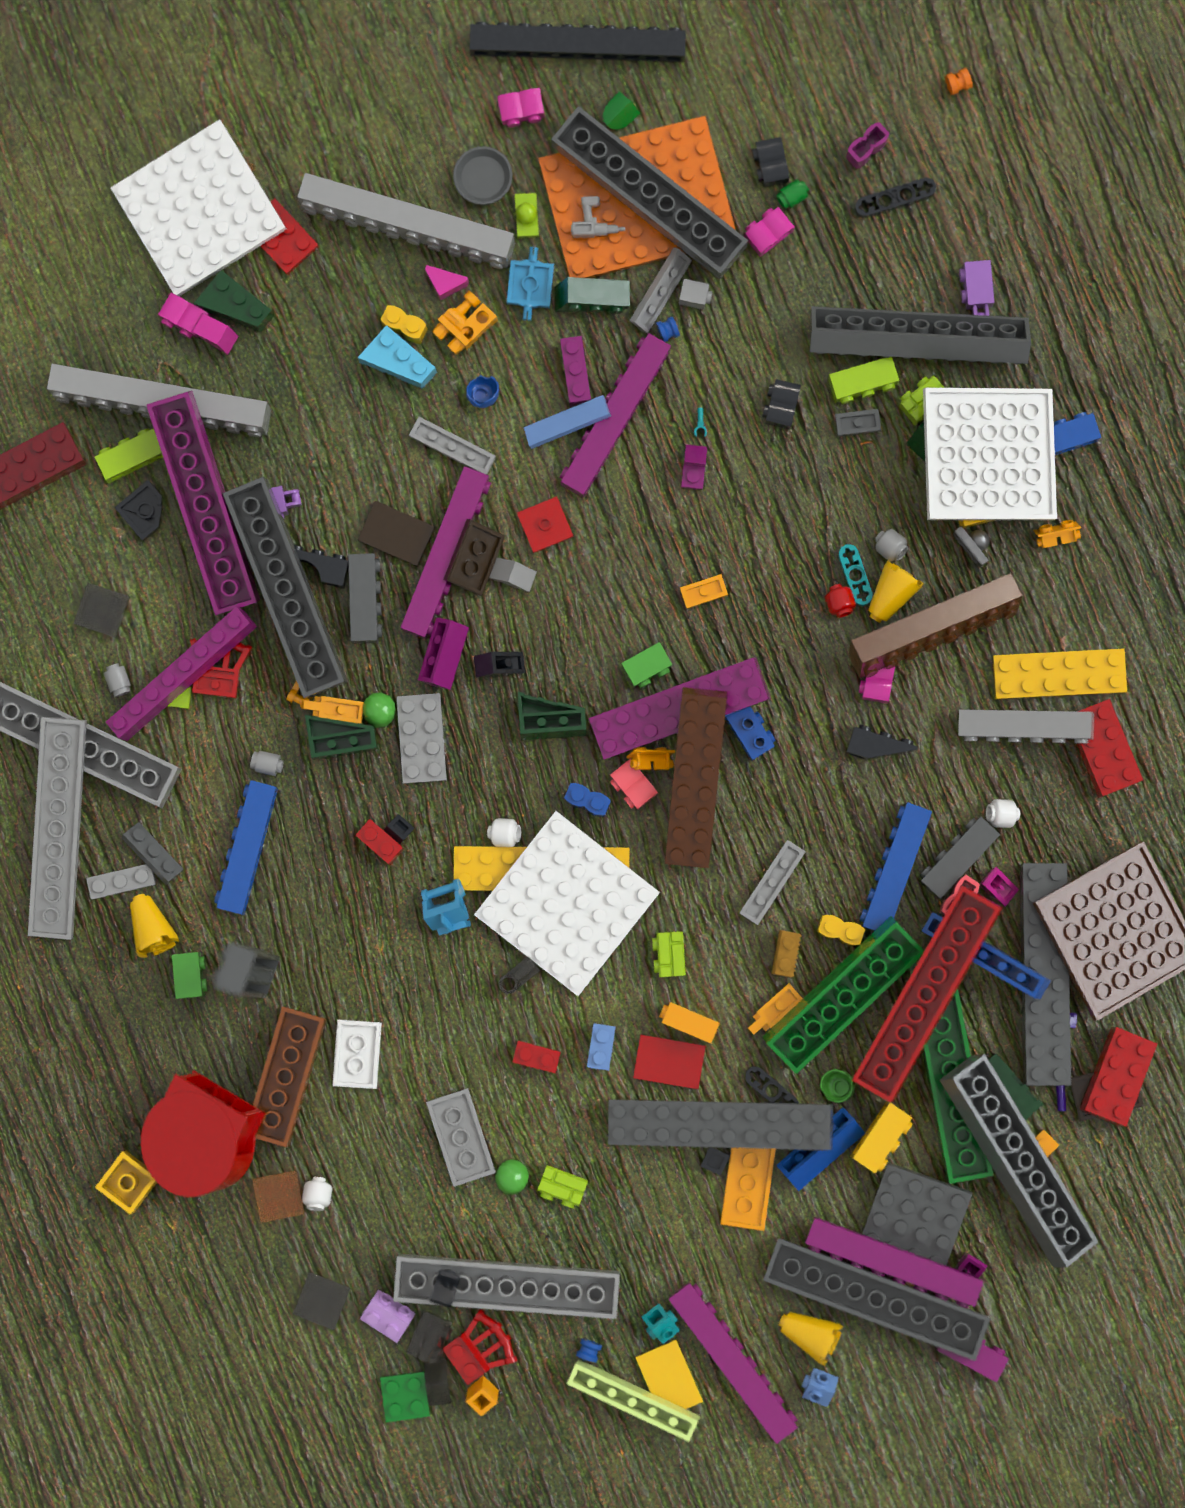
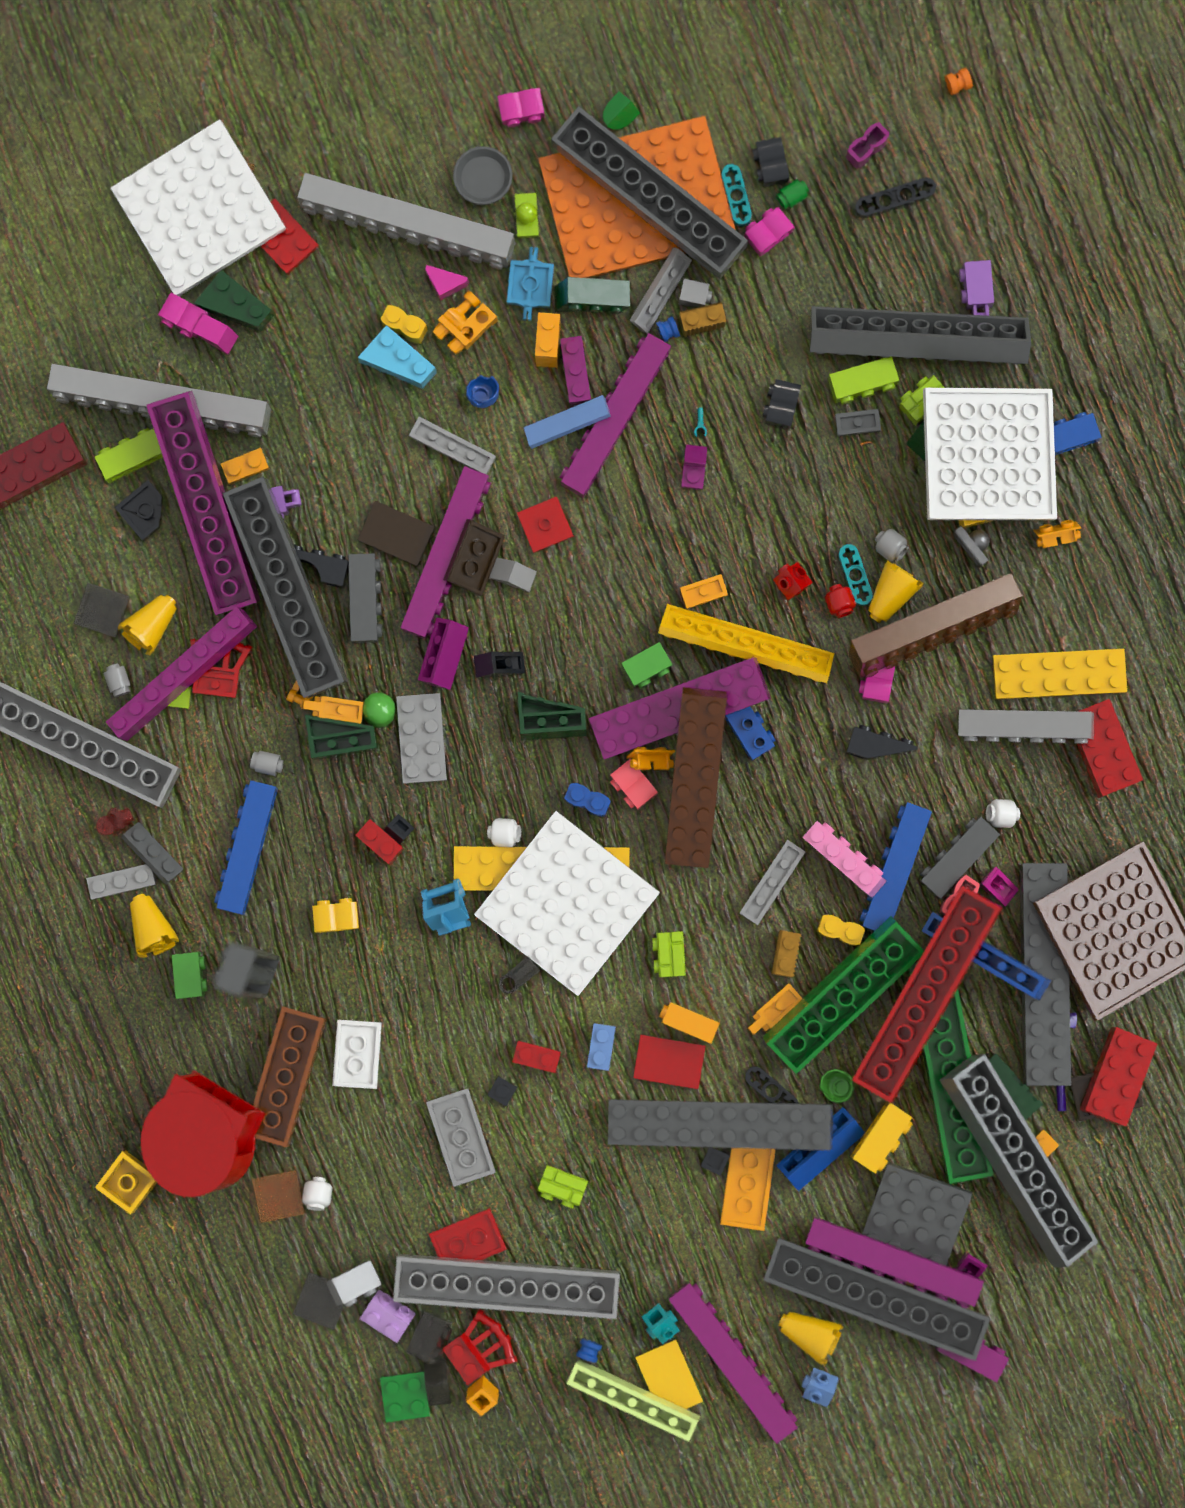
light grey plate [28,716,87,940] -> none
black bracket [430,1270,460,1308] -> none
black brick [470,21,686,62] -> none
bright green hair [495,1159,529,1195] -> none
light grey piece [571,196,625,238] -> none
none -> clear red hips [96,807,134,837]
none -> yellow cone [117,595,177,655]
none -> light orange plate [221,448,269,485]
none -> yellow brick [312,898,359,933]
none -> brick [326,1260,382,1307]
none -> red tile [429,1208,507,1260]
none -> black plate [487,1076,517,1106]
none -> light orange brick [535,312,561,368]
none -> yellow plate [658,604,835,683]
none -> pearl gold brick [679,302,726,337]
none -> teal beam [721,164,752,227]
none -> red brick [773,562,813,600]
none -> bright pink brick [803,821,886,898]

